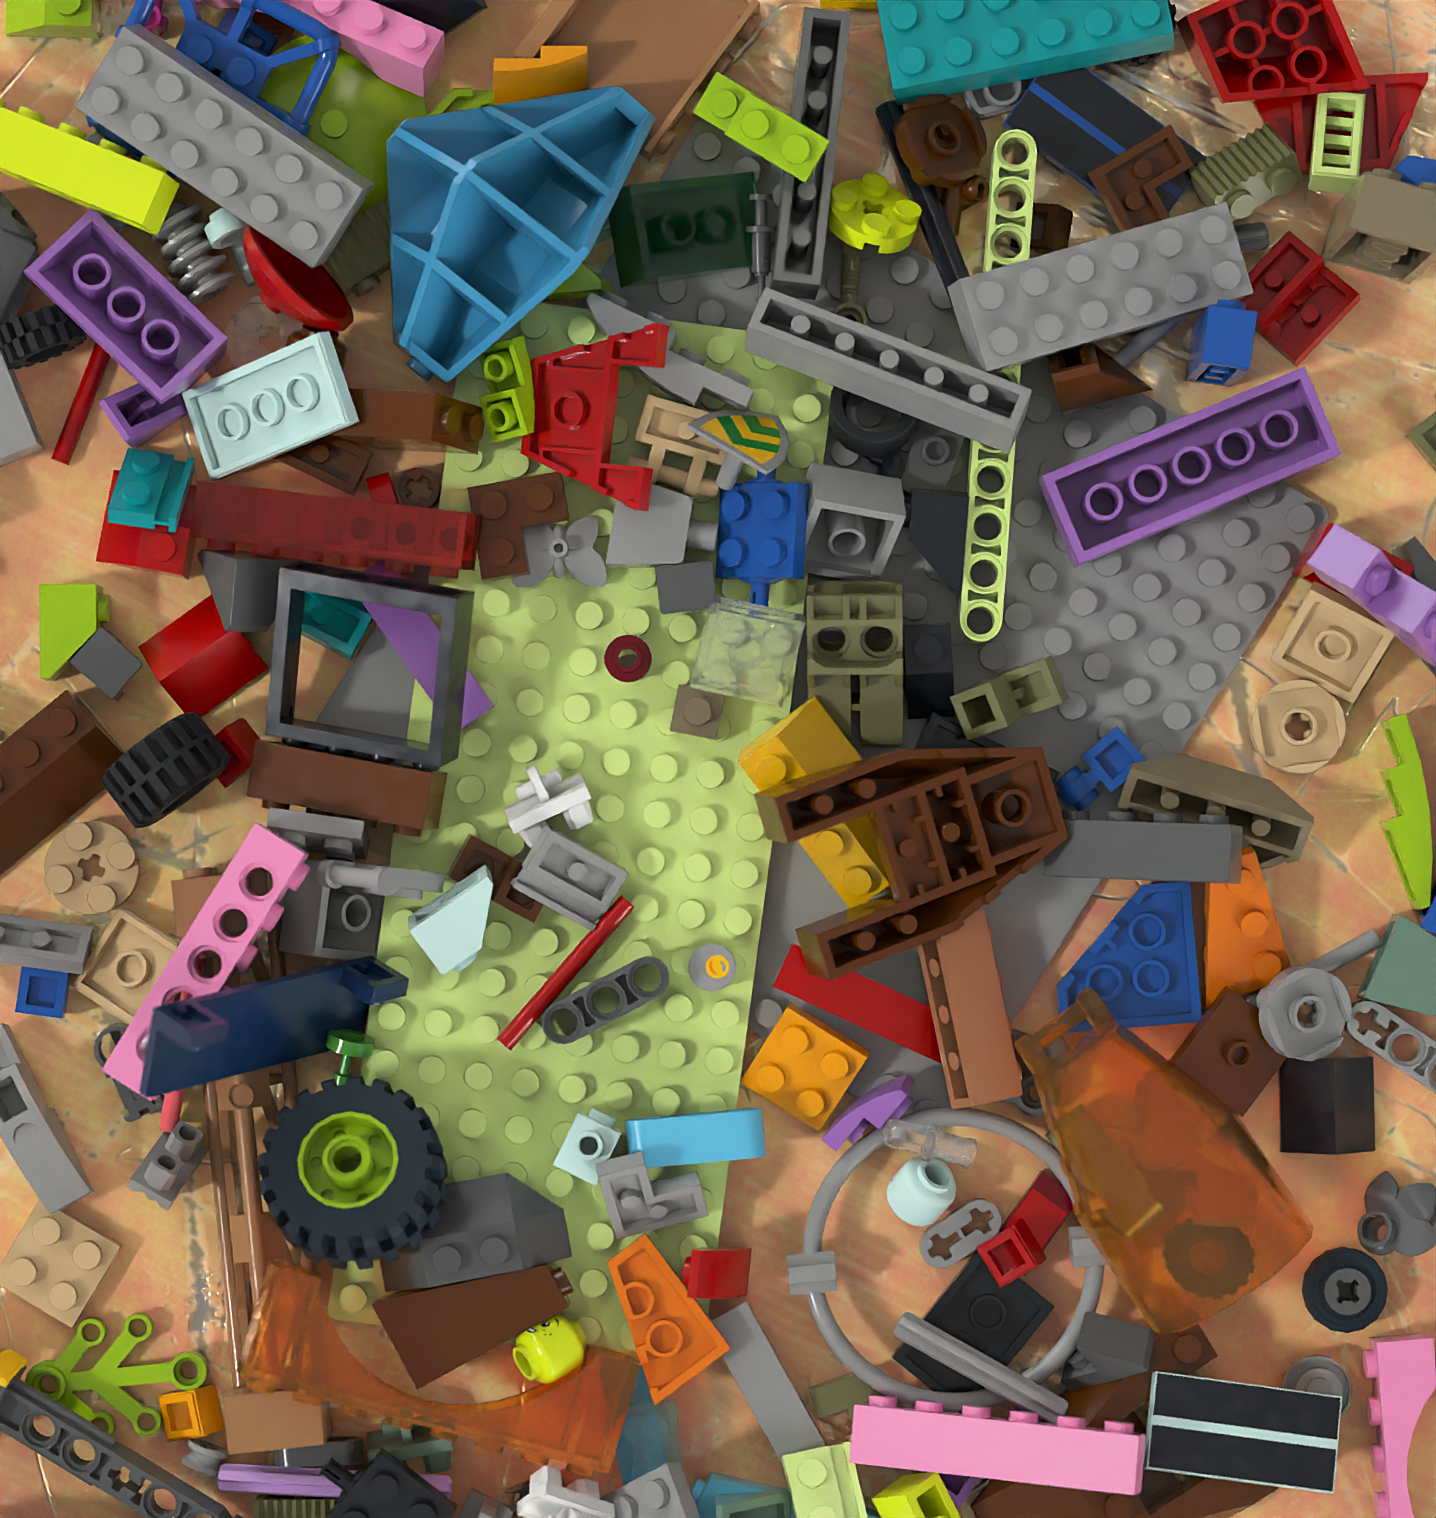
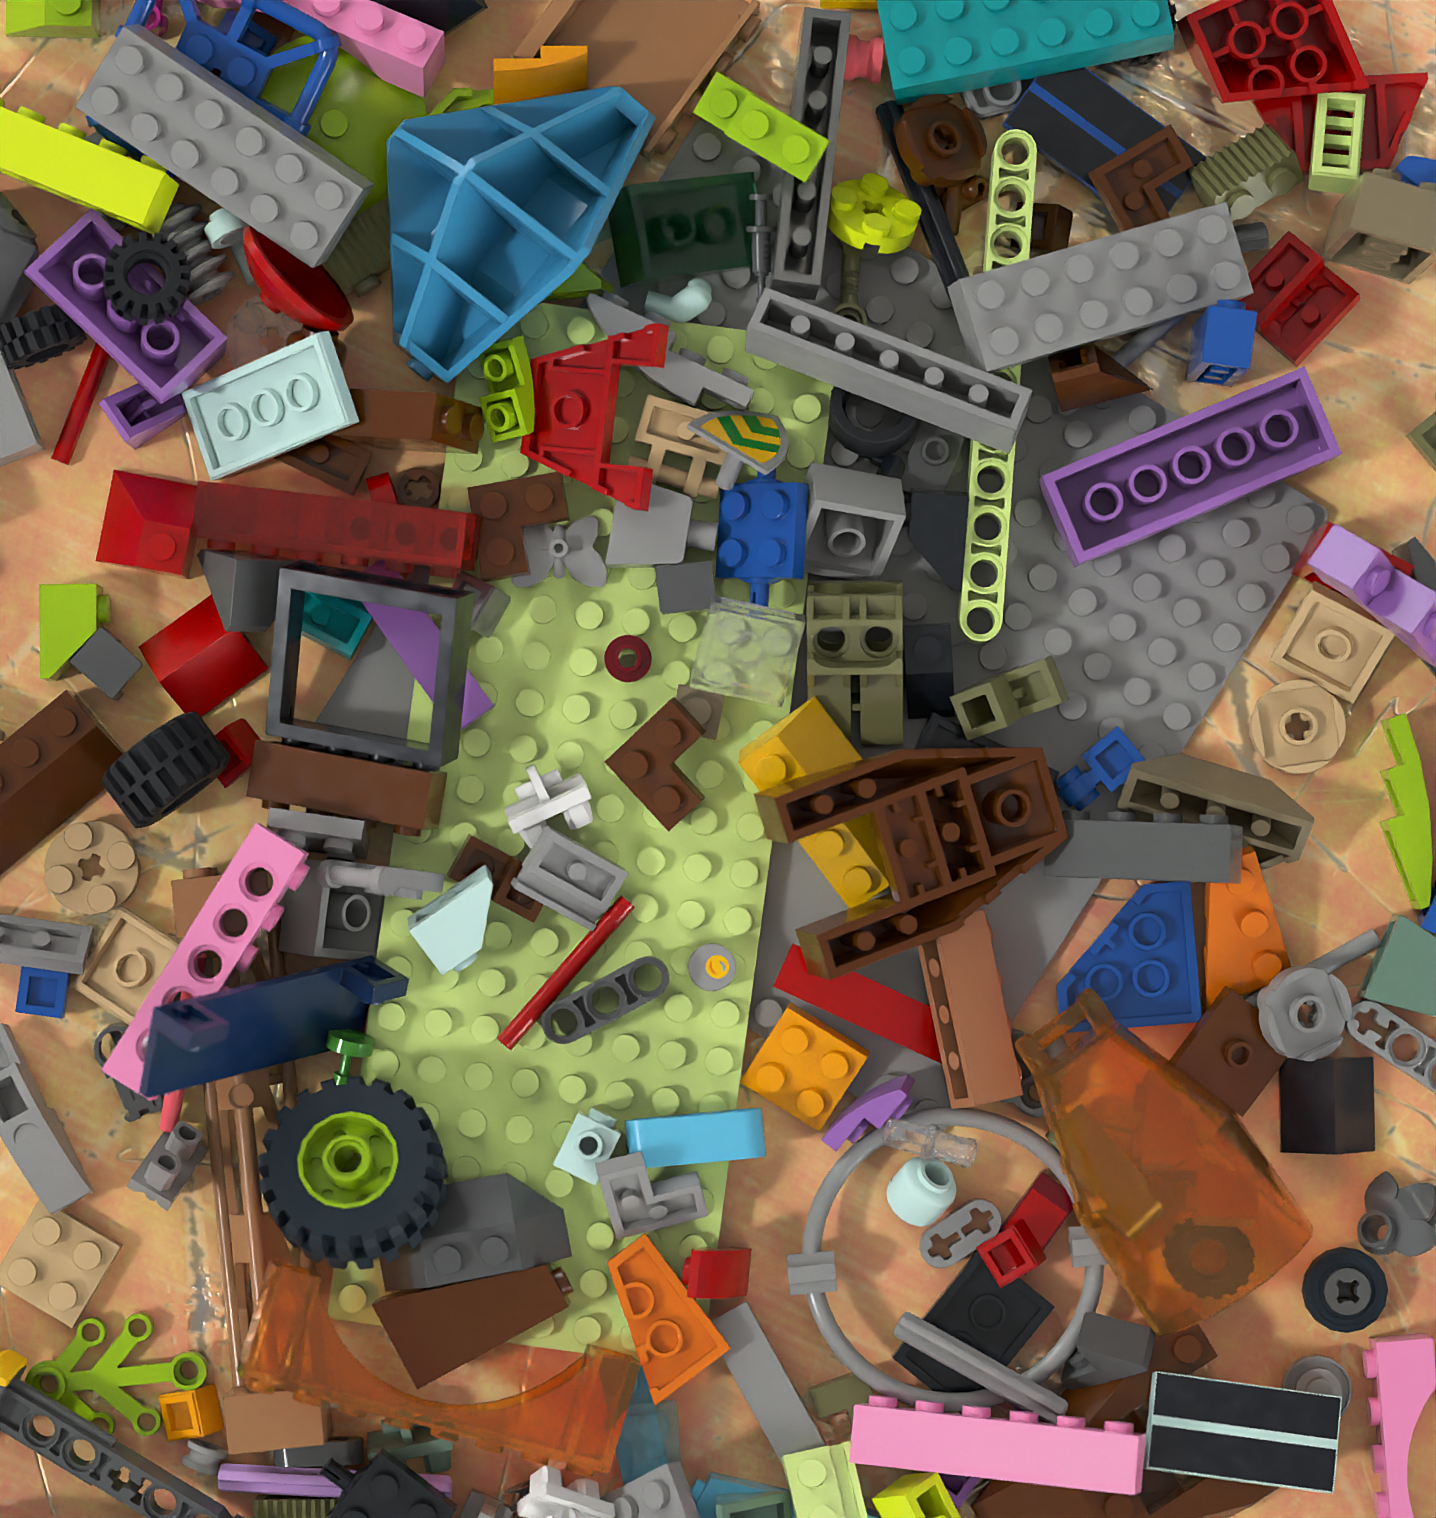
teal plate [108,448,195,533] -> none
neon yellow head [513,1314,586,1384] -> none
none -> black tyre [103,232,191,325]
none -> flat silver slope [451,570,511,638]
none -> reddish brown plate [605,697,707,832]
none -> light aqua arm [643,278,712,323]
none -> coral wheel [844,34,884,84]

